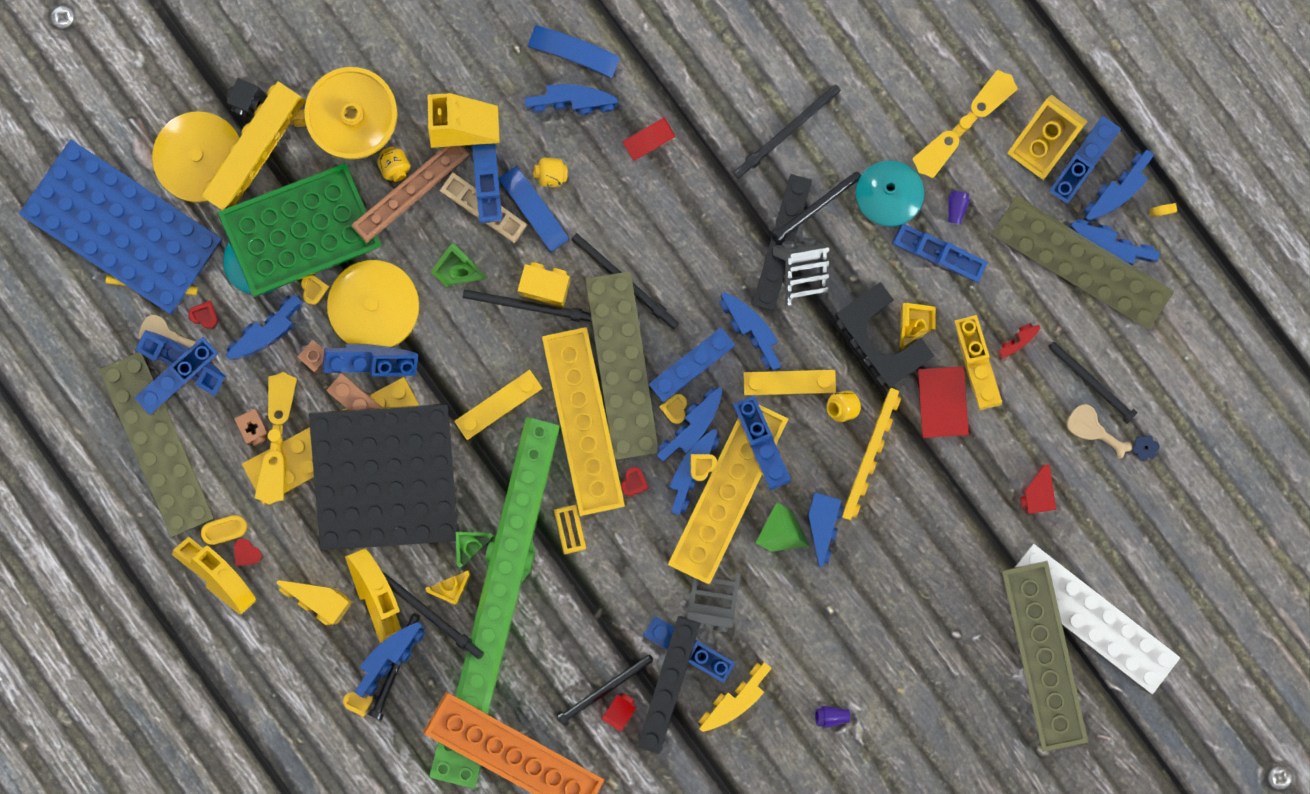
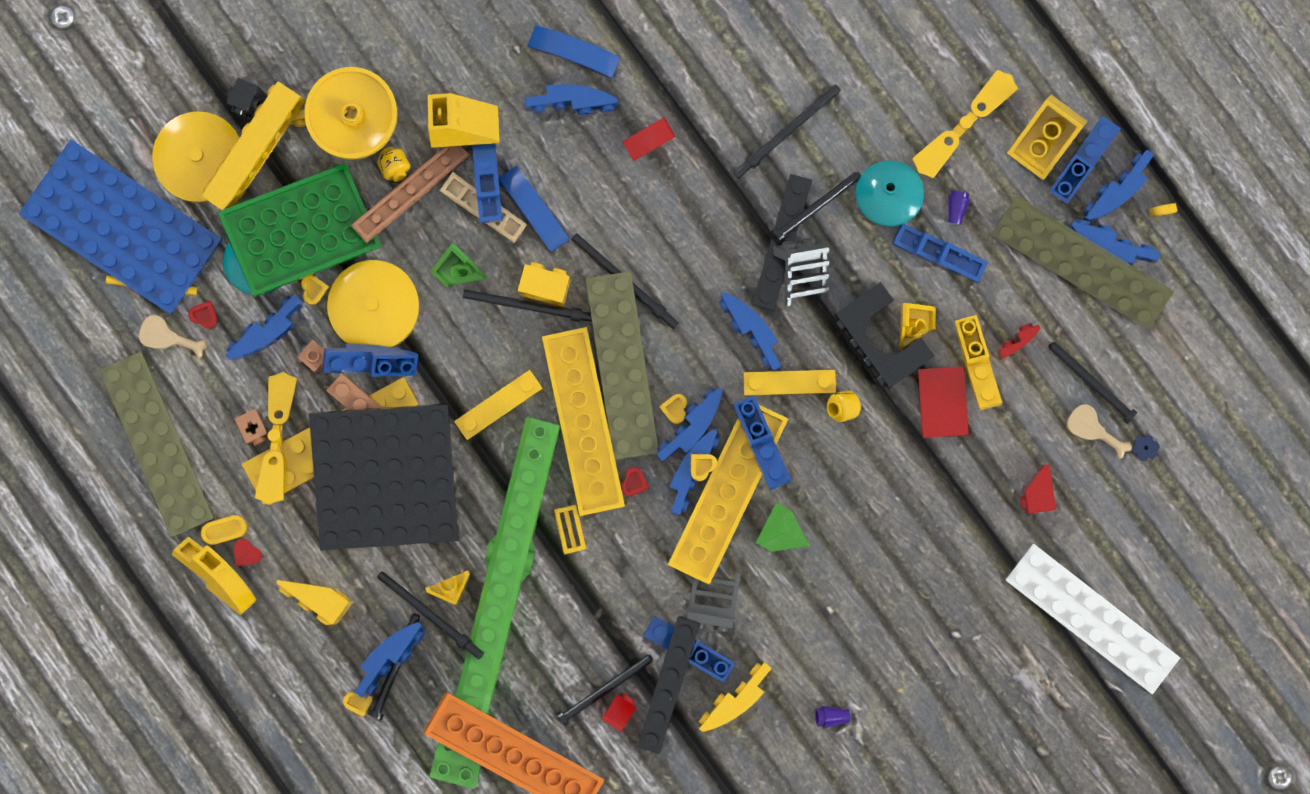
blue slope [134,337,219,415] -> none
blue slope [135,330,226,396] -> none
yellow slope [345,548,401,643] -> none
bright green slope [456,532,495,569] -> none
yellow head [533,157,568,188] -> none
blue brick [649,327,735,404] -> none
blue slope [807,493,844,567] -> none
yellow plate [841,388,901,521] -> none
olive plate [1002,561,1088,752] -> none

